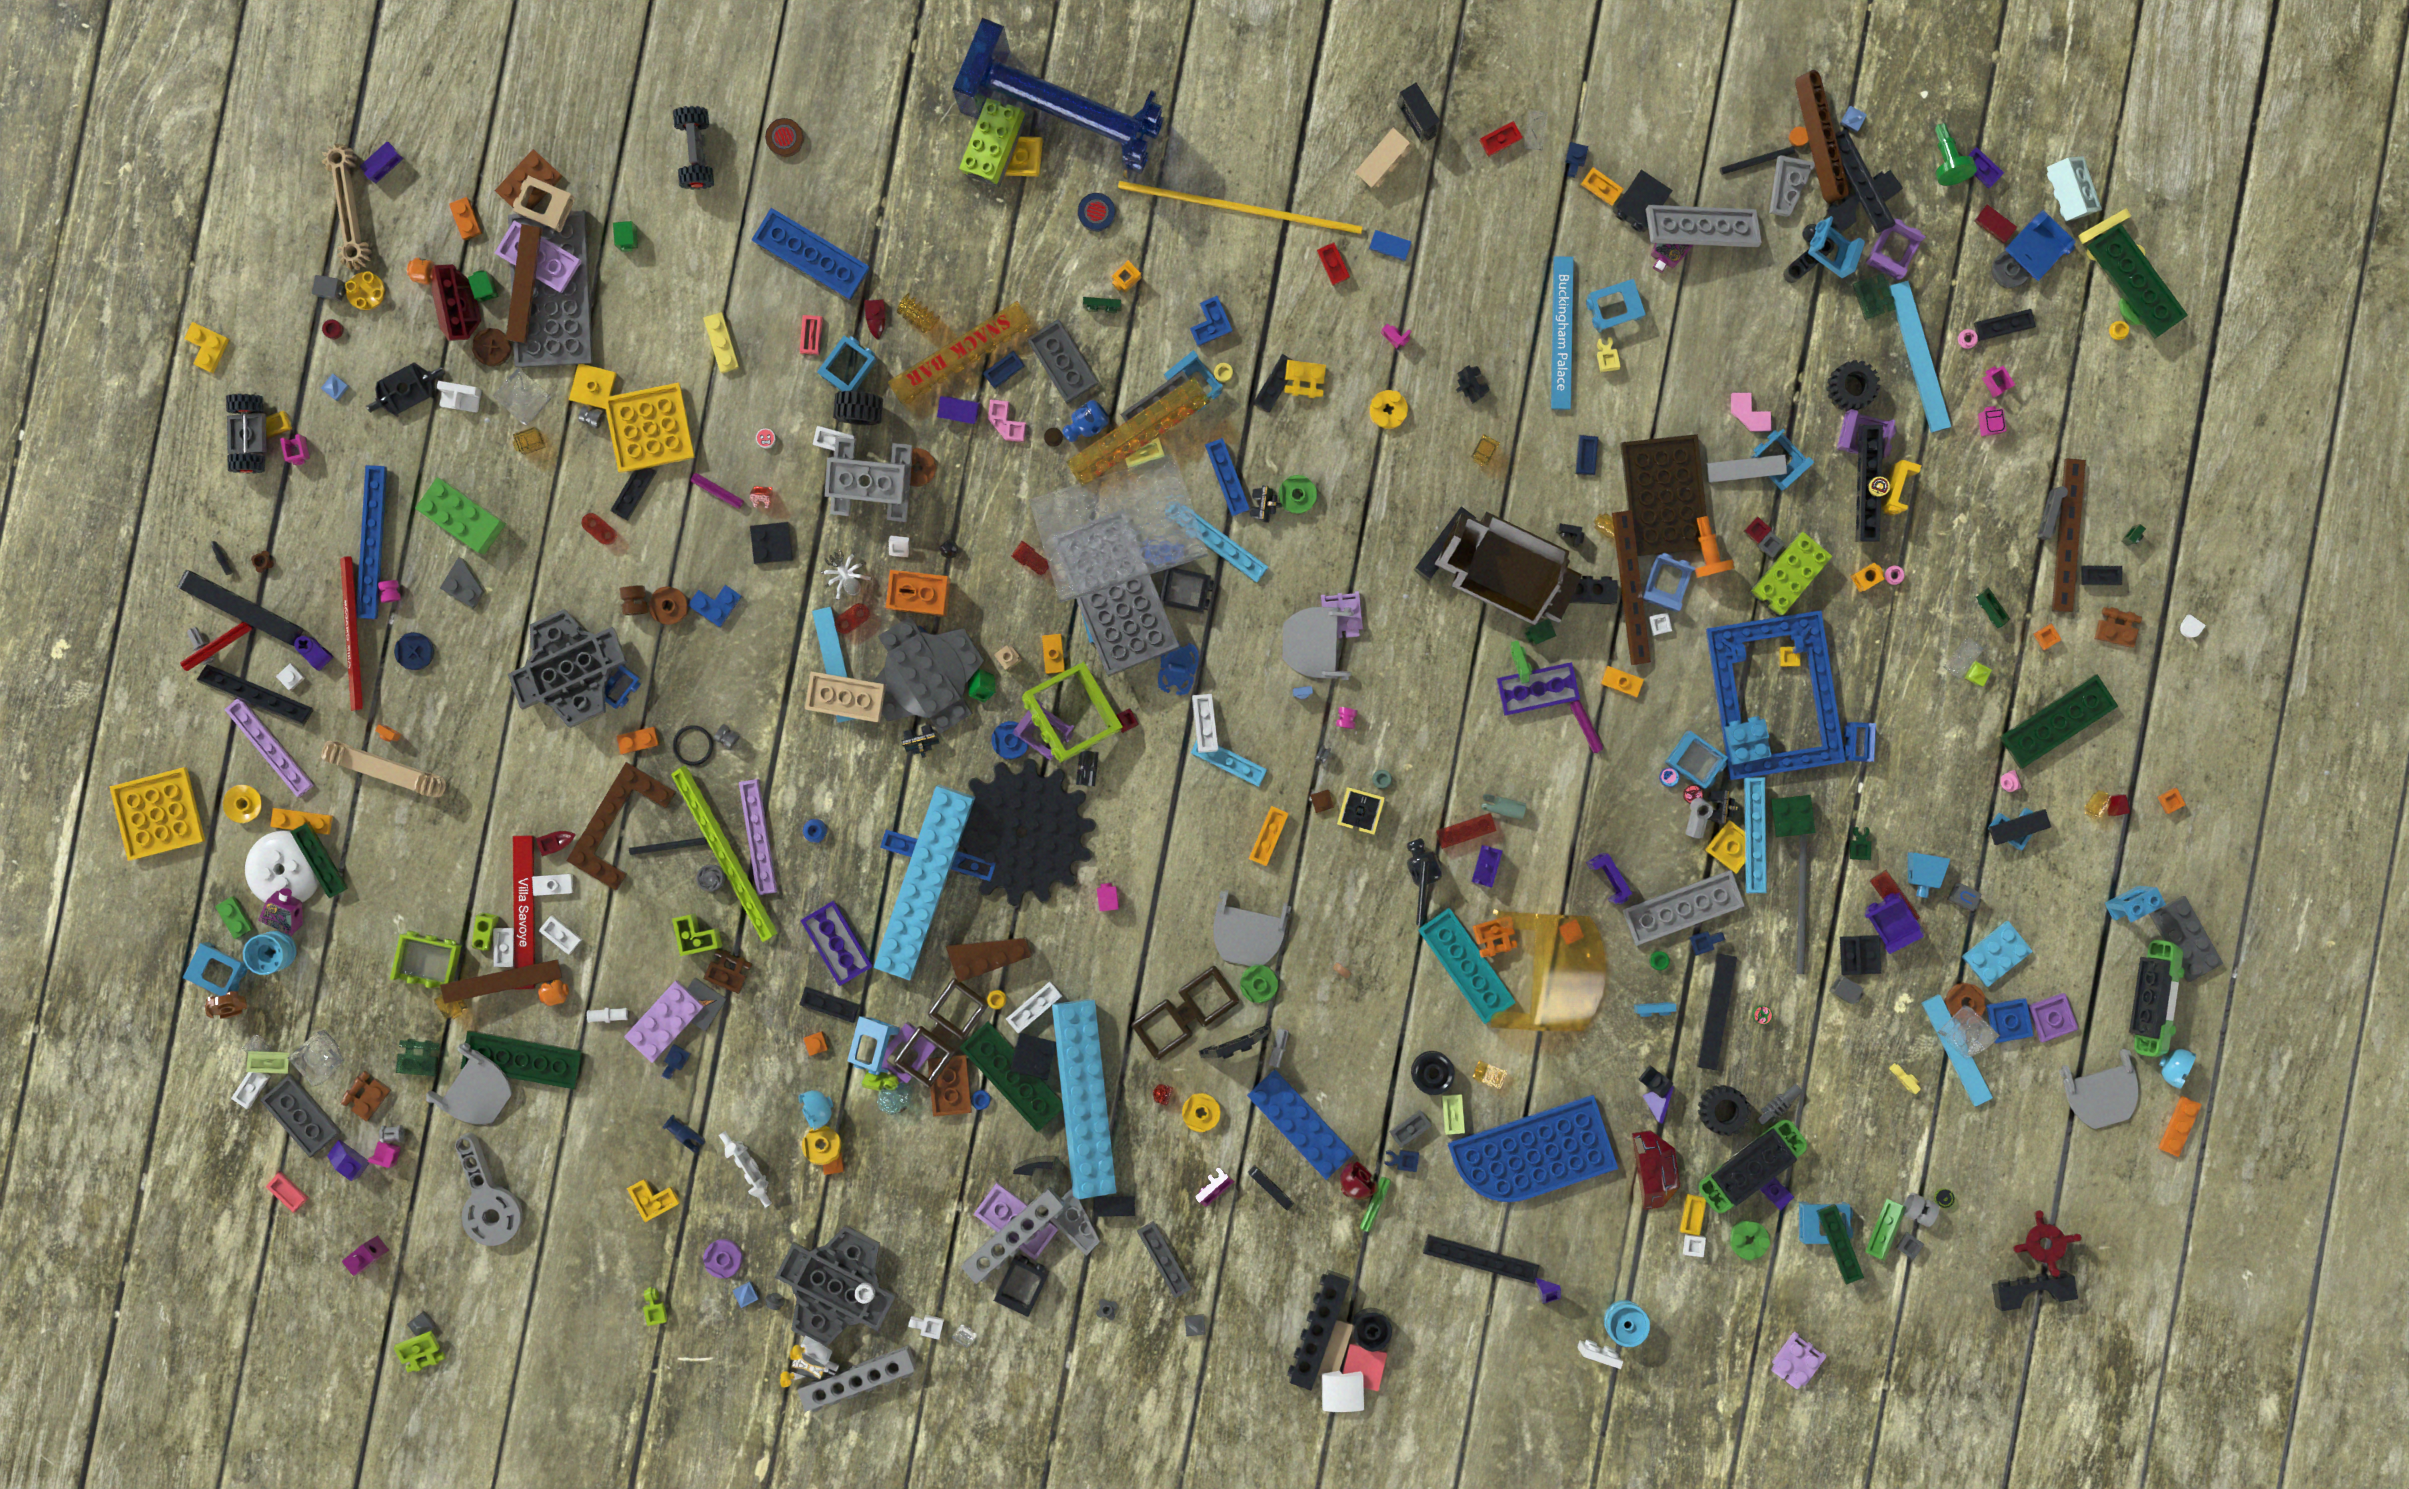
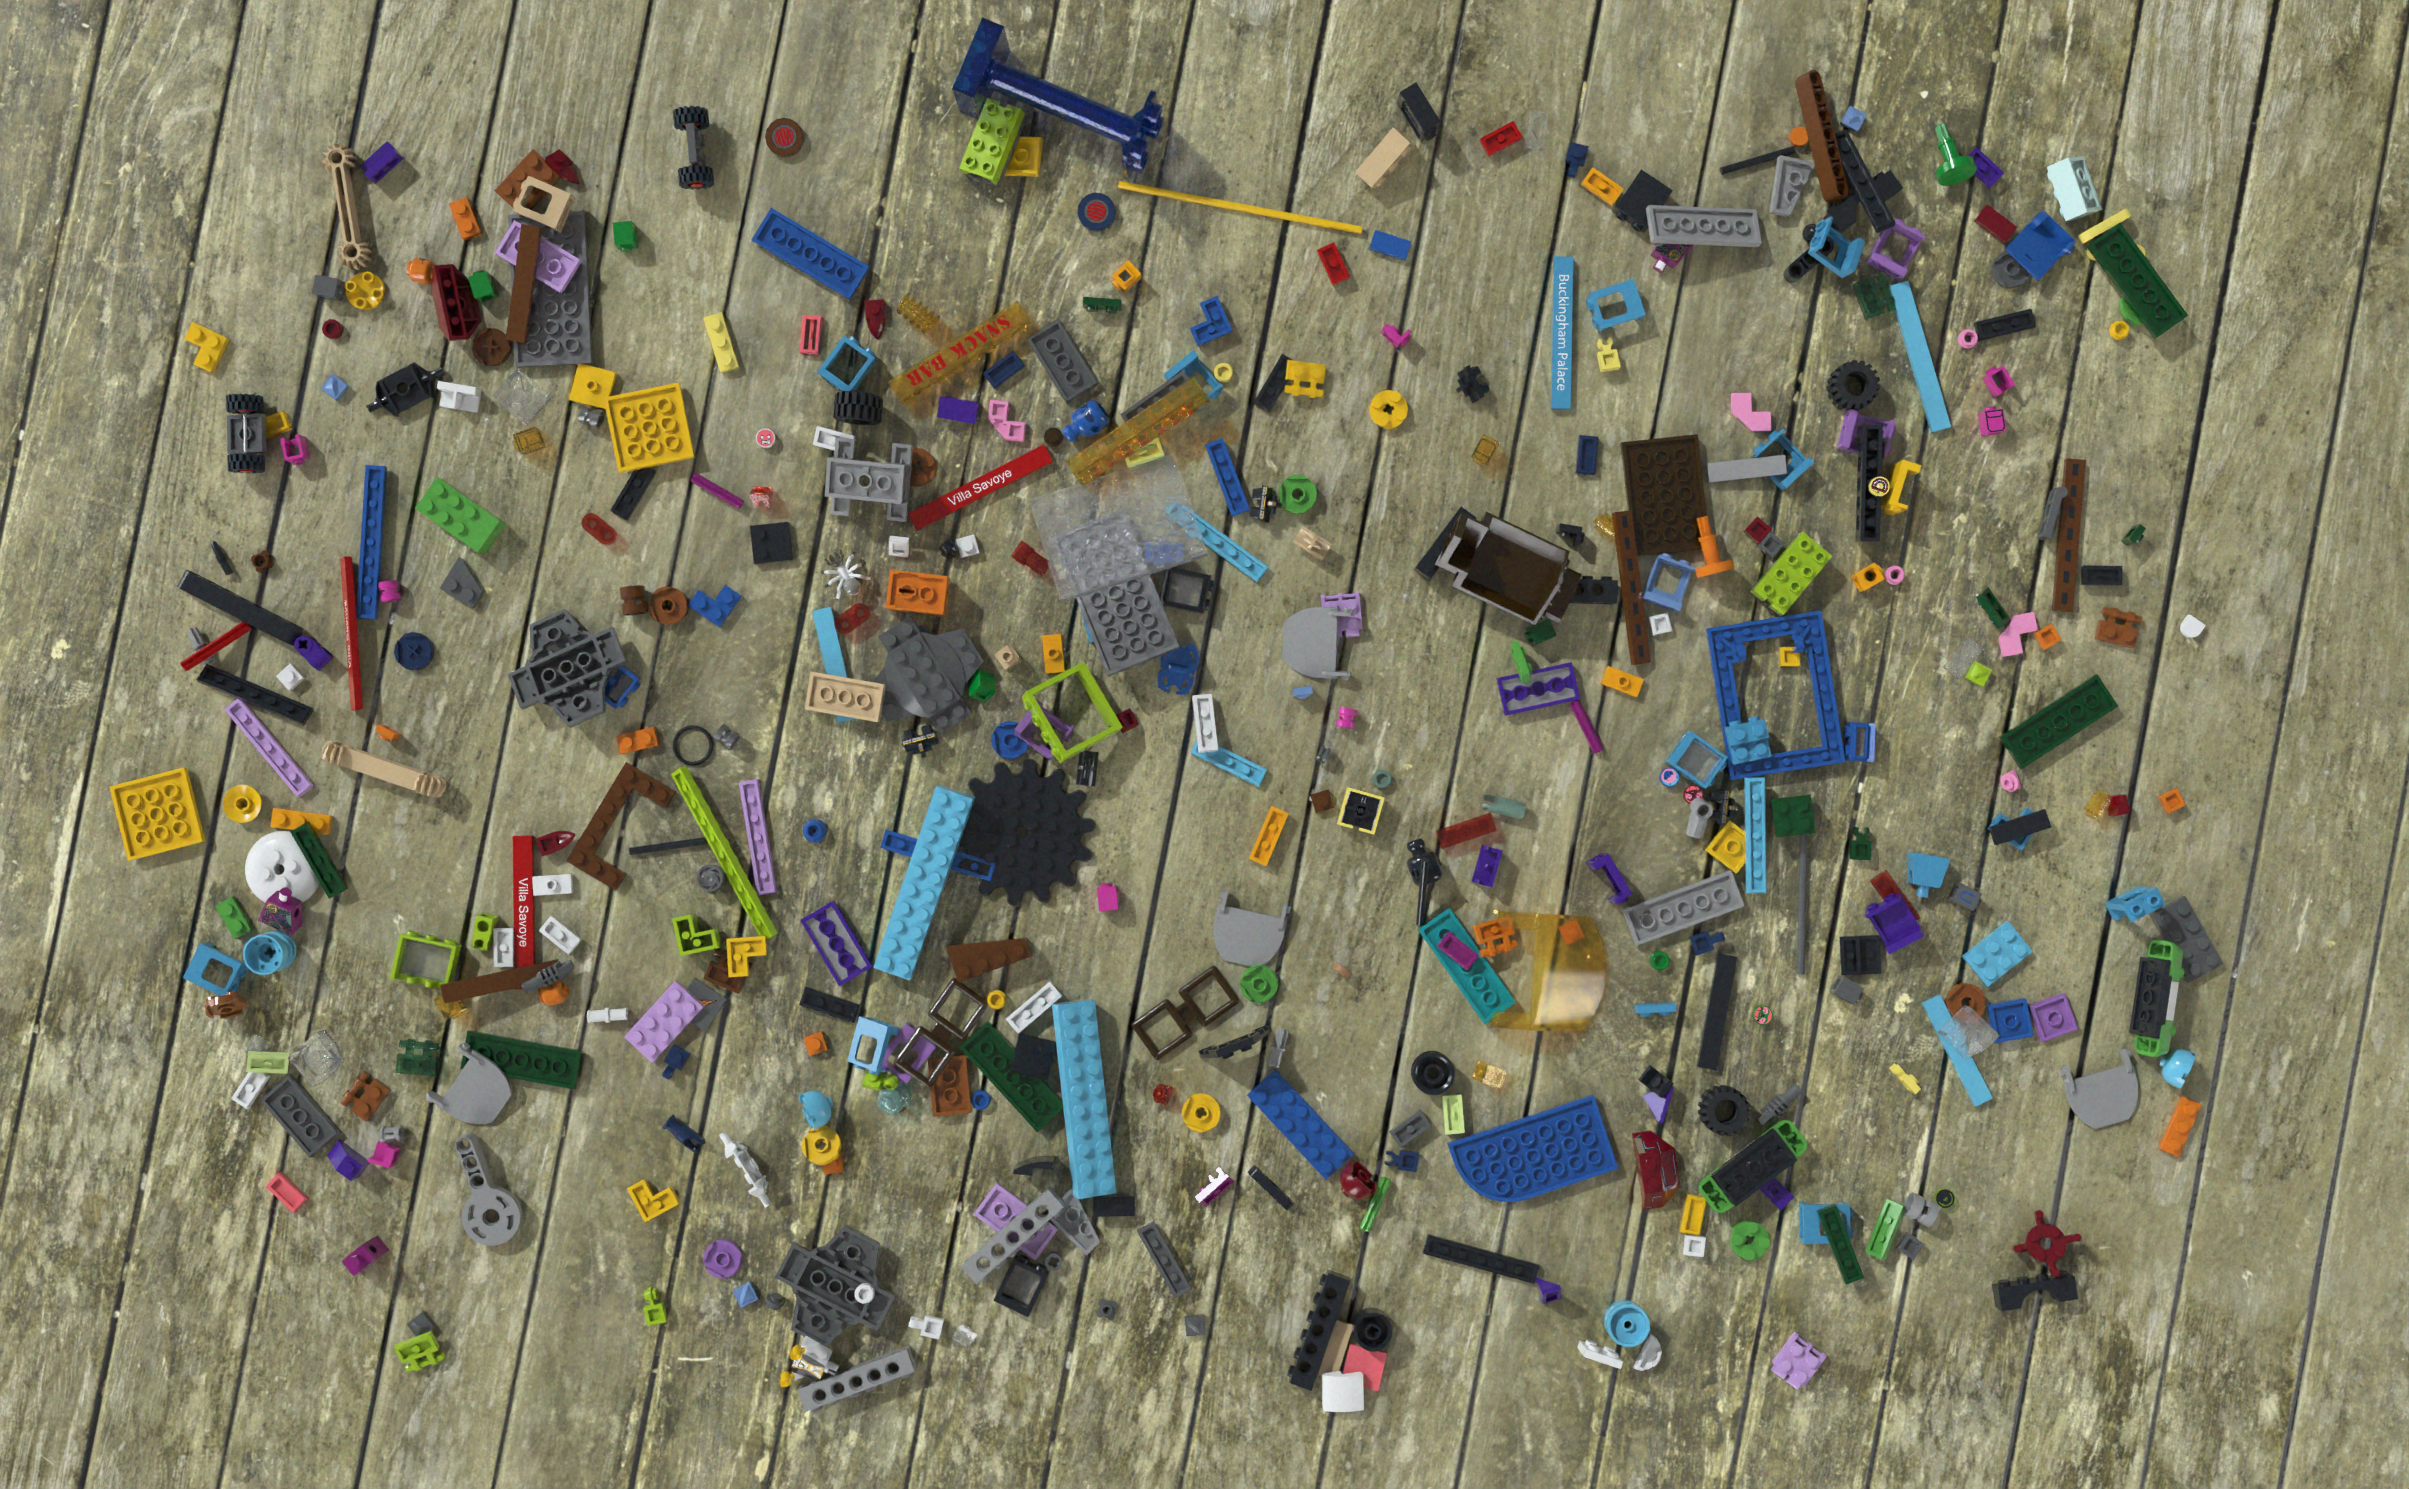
none -> dark grey hinge [521,959,575,994]
none -> dark red plate [545,149,580,184]
none -> yellow plate [726,936,767,977]
none -> red tile [908,444,1053,531]
none -> white plate [956,534,980,559]
none -> dark grey bush [1045,1252,1063,1271]
none -> tan hips [1293,526,1332,561]
none -> magenta tile [1437,931,1479,971]
none -> white plate [1633,1333,1662,1371]
none -> bright pink tile [1998,612,2038,657]

